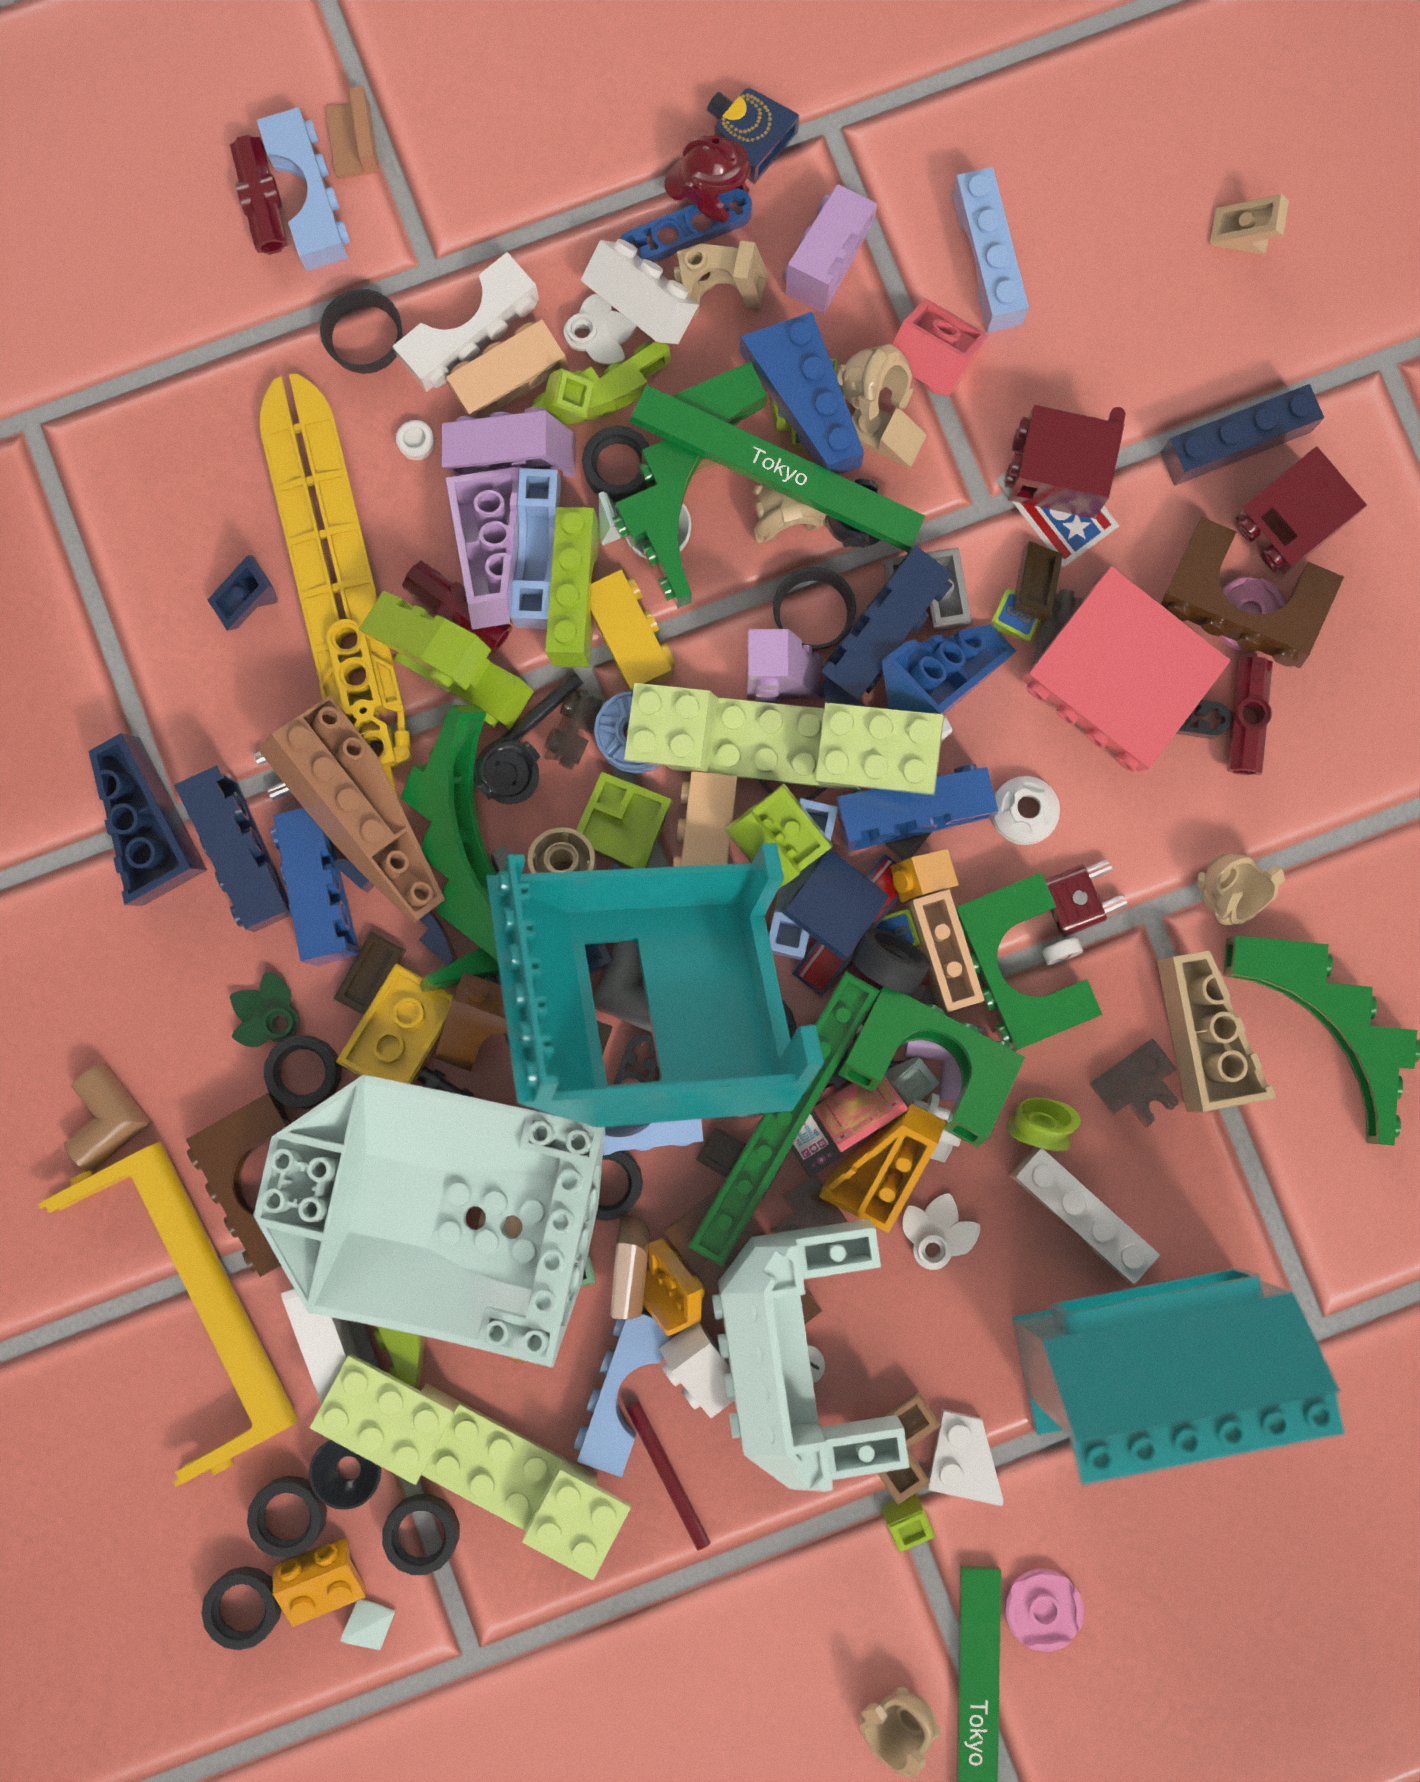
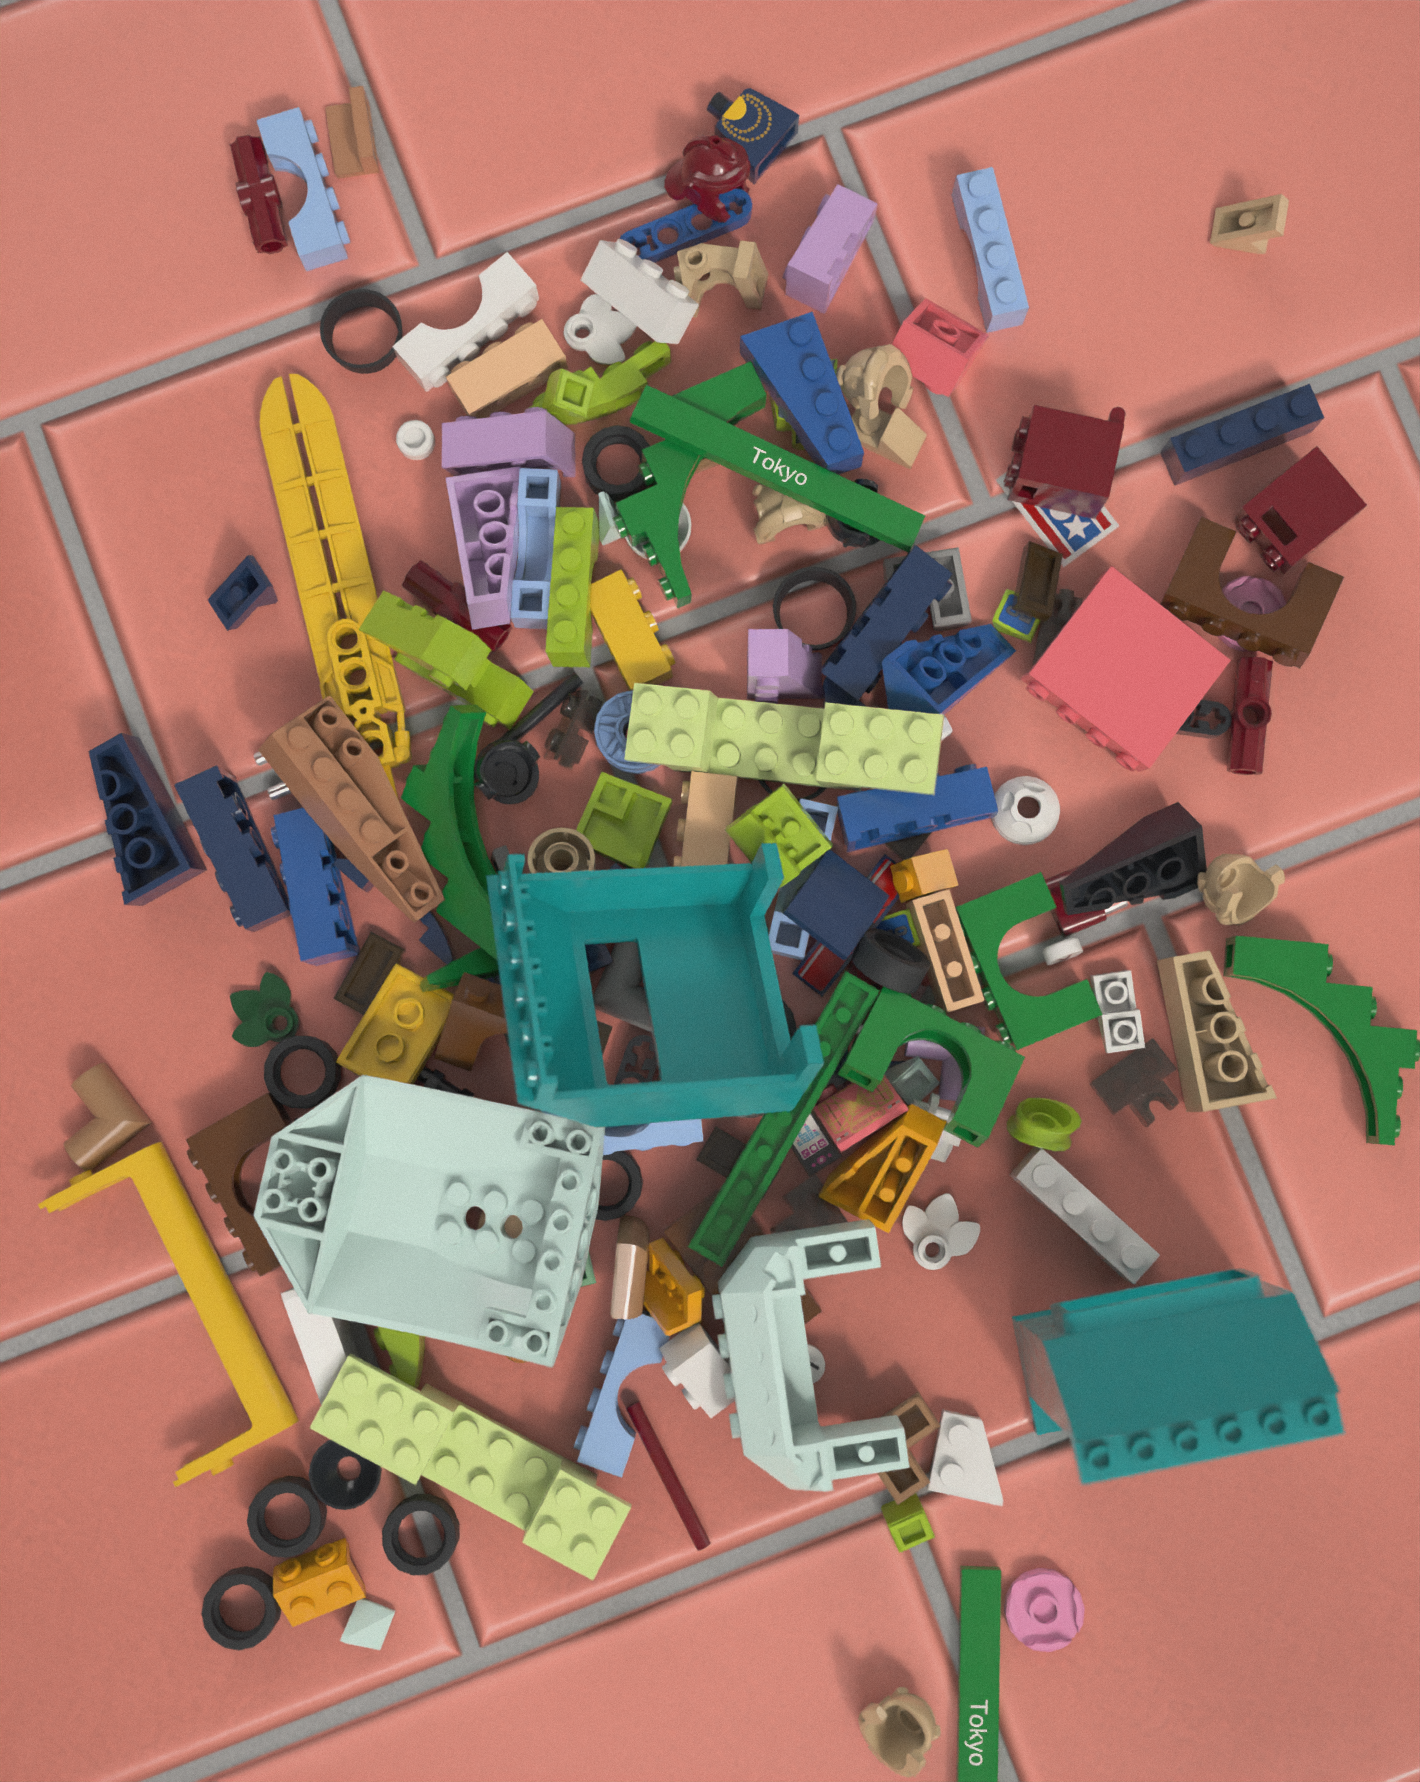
none -> black wedge [1059,802,1207,915]
none -> white slope [1090,970,1145,1053]

